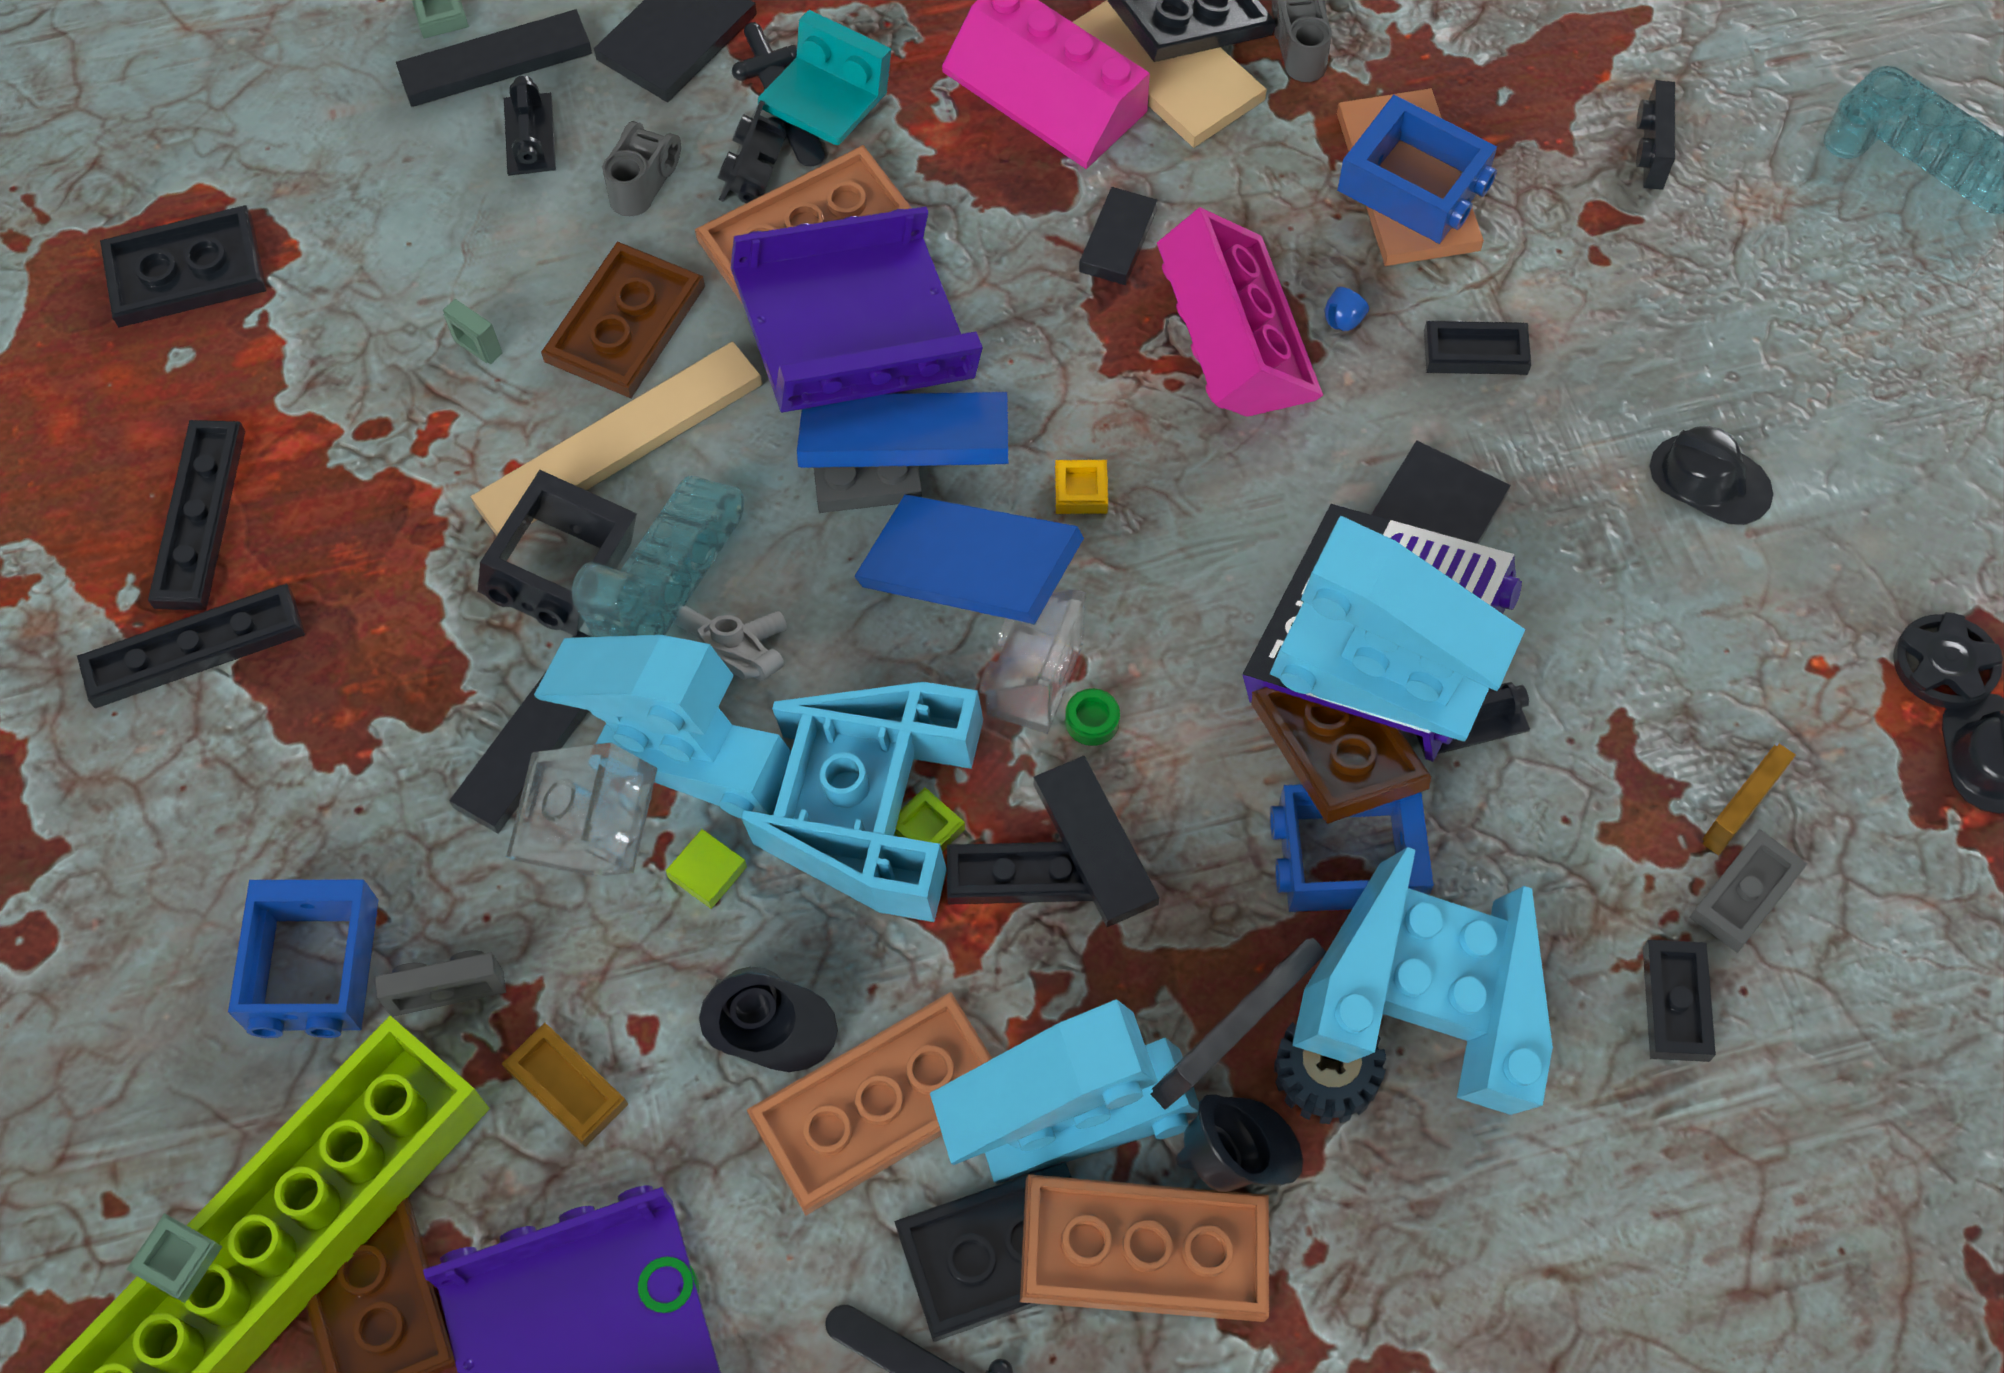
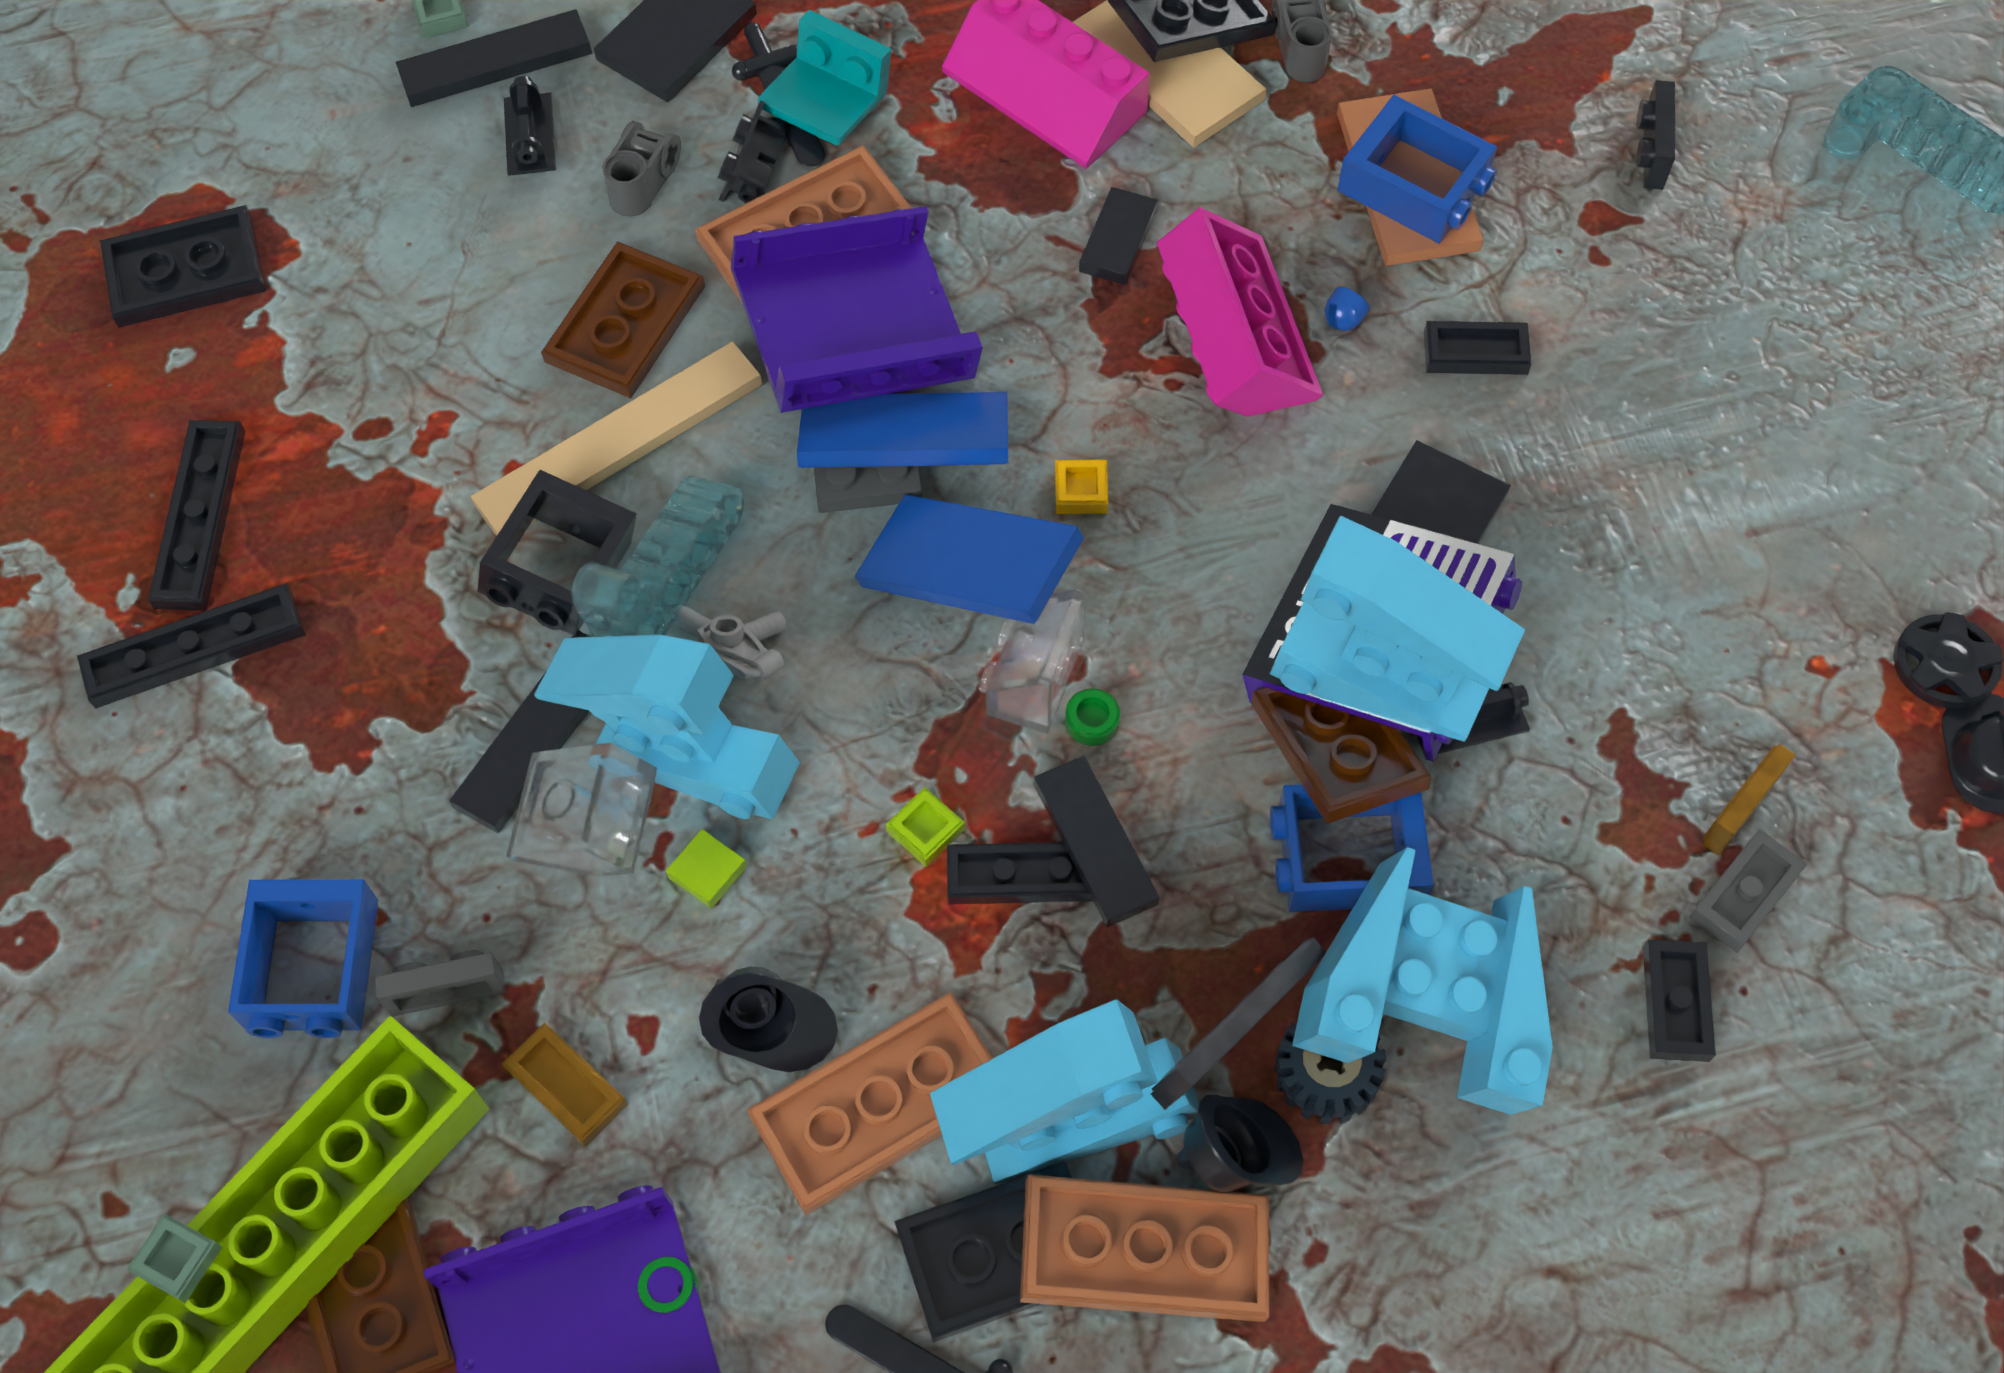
sand green tile [443,299,502,365] -> none
medium azure wedge [741,682,983,922] -> none
black piece [1649,426,1774,525] -> none

